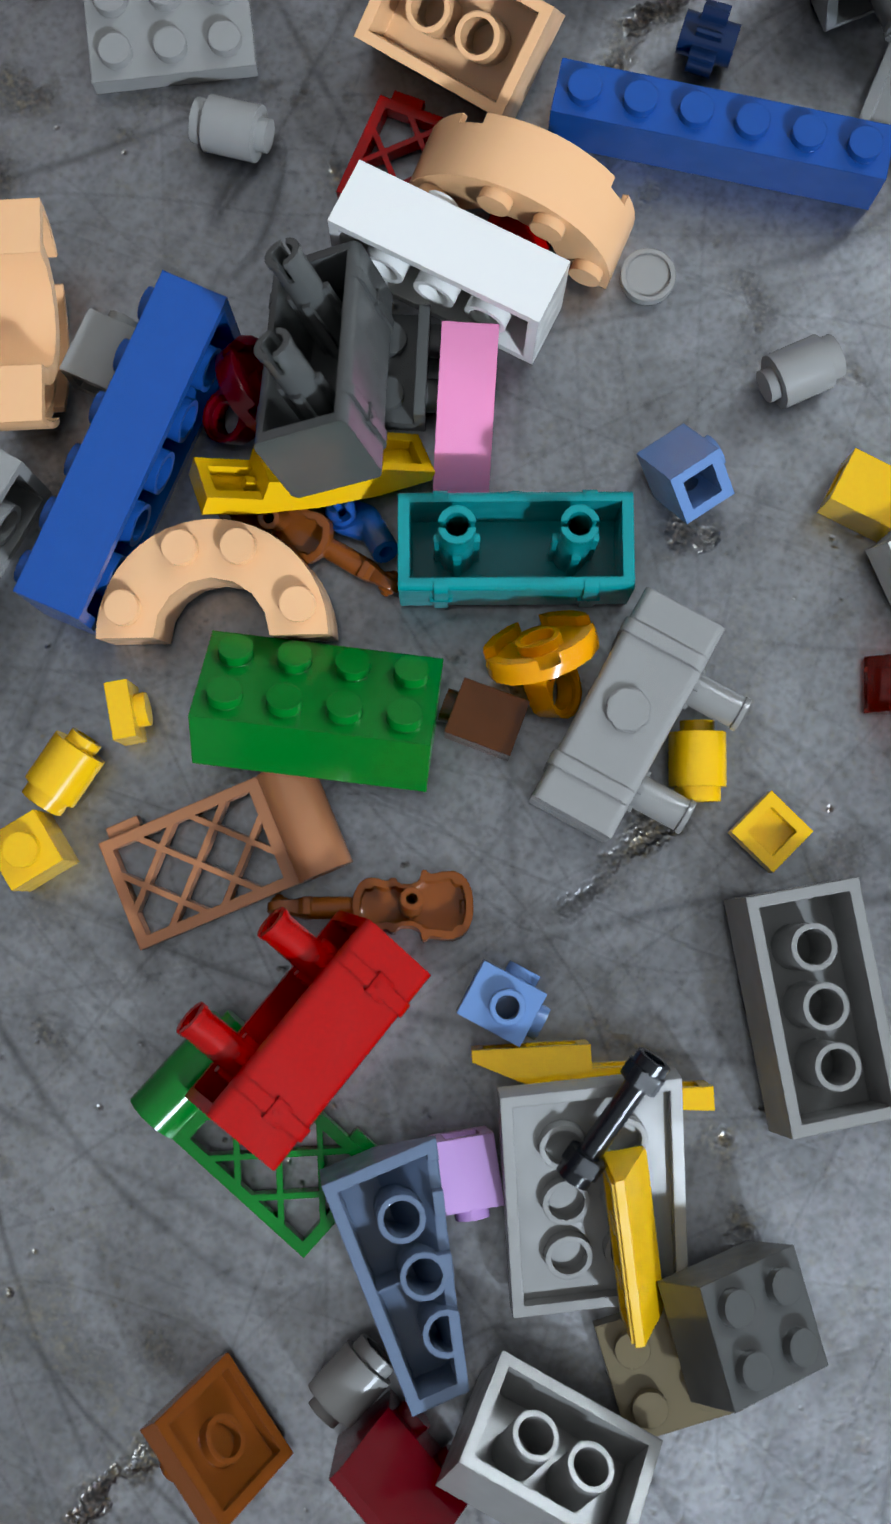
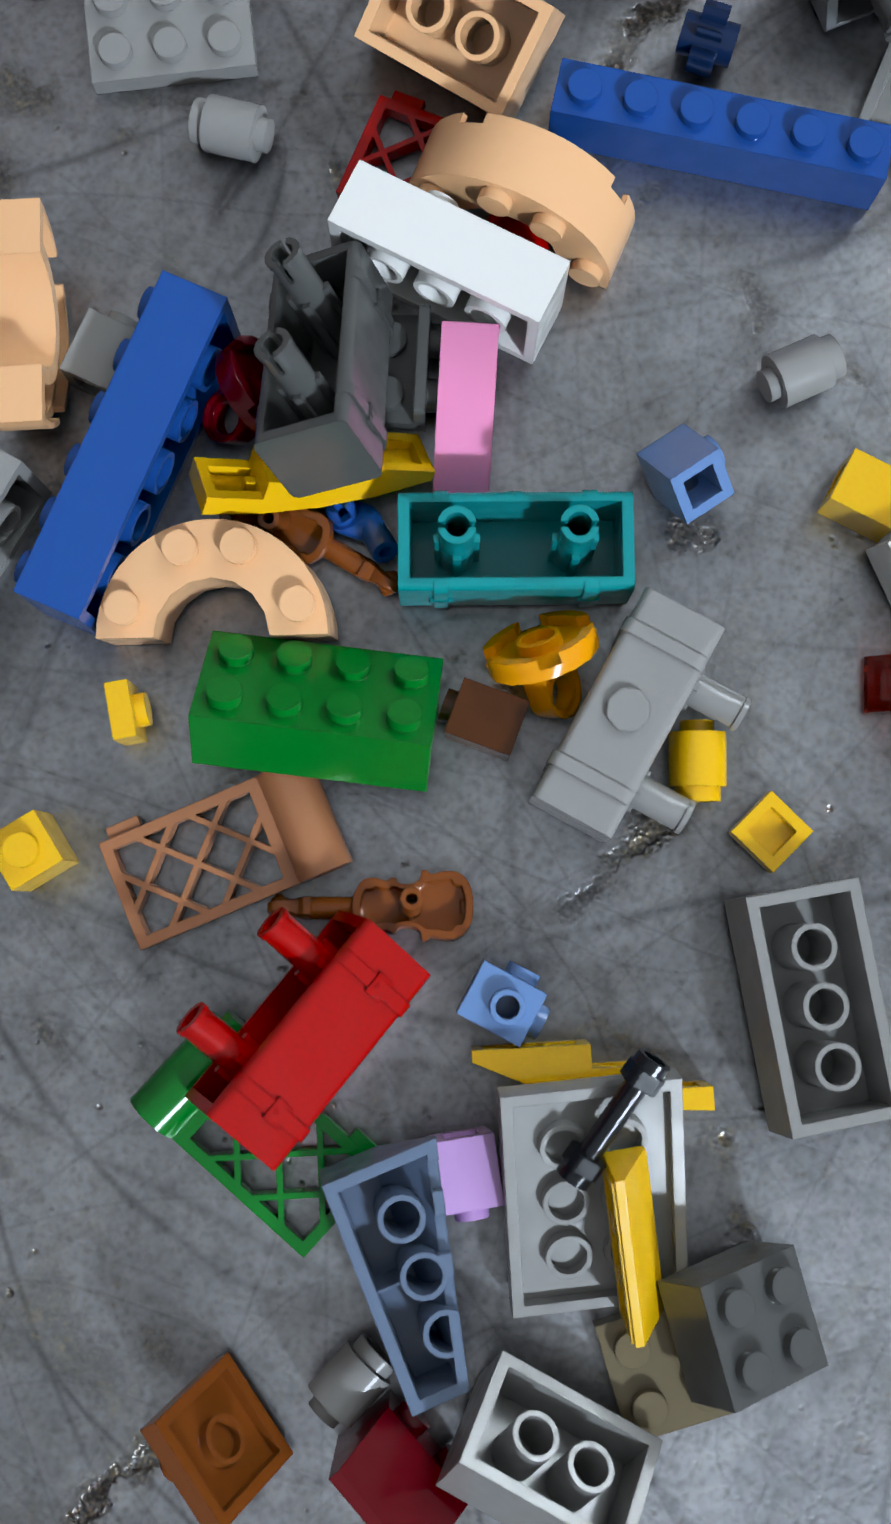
yellow brick [22,727,105,817] -> none
light grey piece [620,248,676,305] -> none

